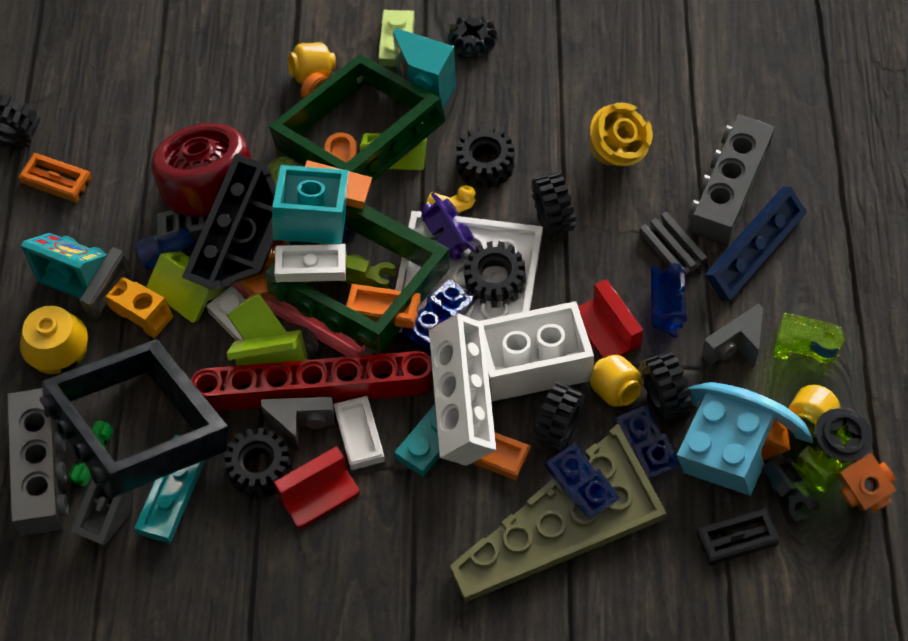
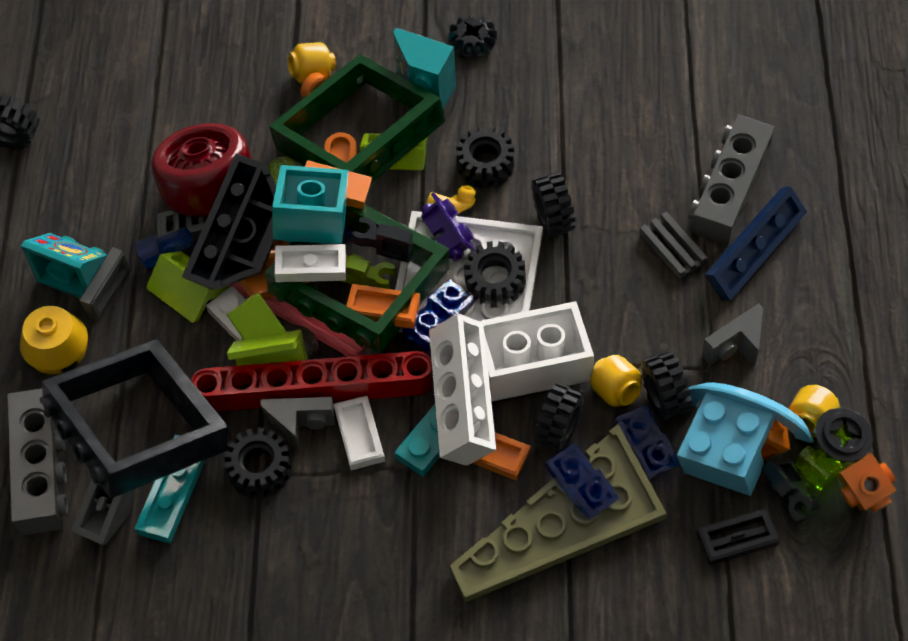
orange tile [18,152,92,203] -> none
green axle [68,420,113,487] -> none
light orange leg [104,278,174,339] -> none
red panel [274,446,360,529] -> none
yellowish green plate [379,10,415,66] -> none
red panel [578,279,643,359] -> none
yellow cone [588,103,653,166] -> none
clear blue hinge [651,263,687,338] -> none
clear neon green leg [773,312,845,363] -> none
none -> black plate [352,218,413,263]

